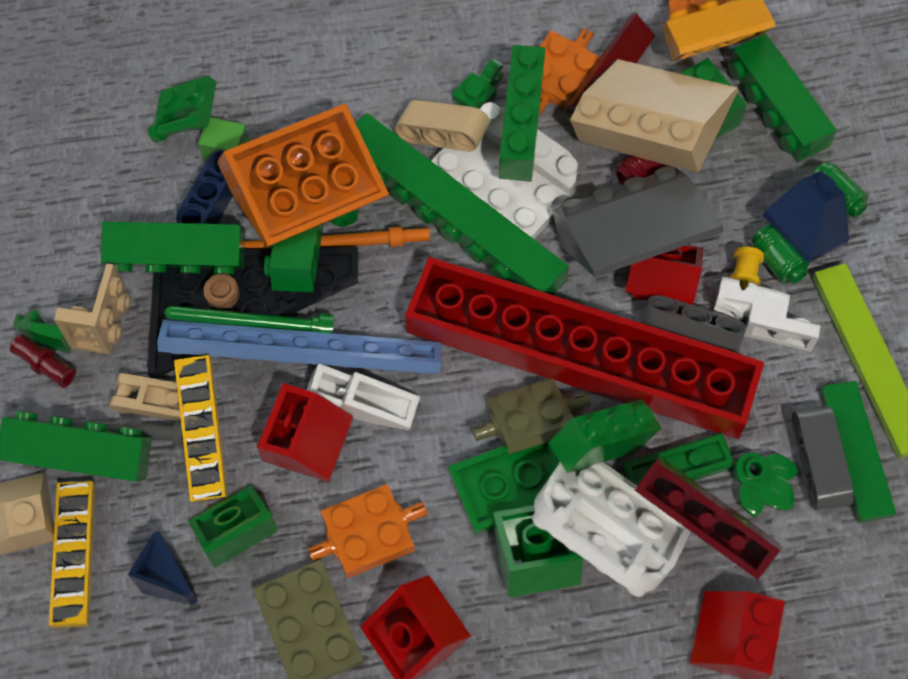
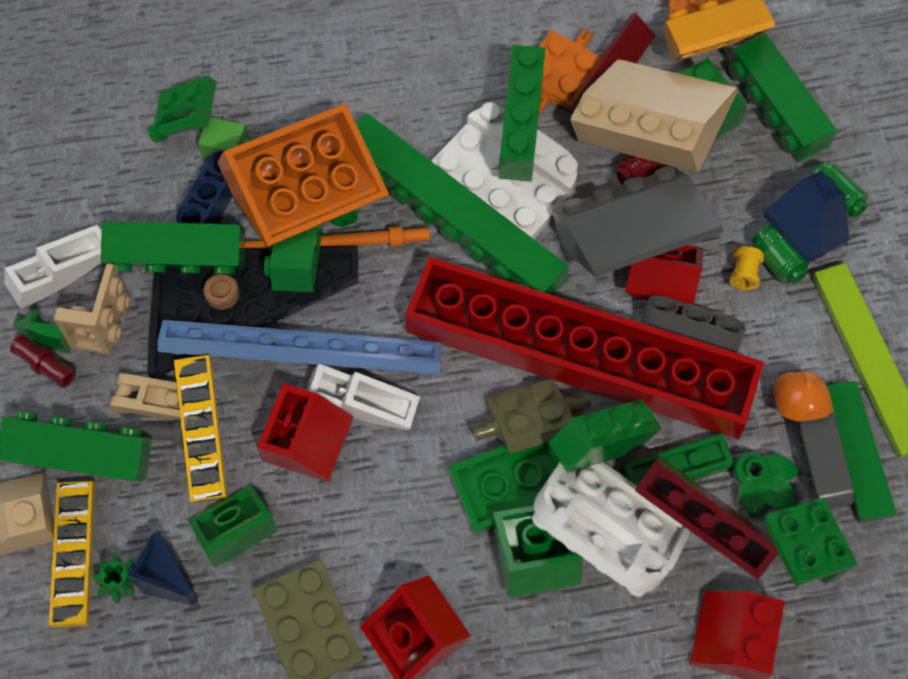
green piece [164,306,333,333] -> none
orange plate [307,484,428,579] -> none
tan beam [395,100,490,152] -> none
green plate [452,58,504,109] -> none
white plate [714,276,821,352] -> none
none -> white slope [4,225,102,309]
none -> green gear [92,554,135,604]
none -> green bracket [763,497,858,586]
none -> orange piece [772,372,833,421]

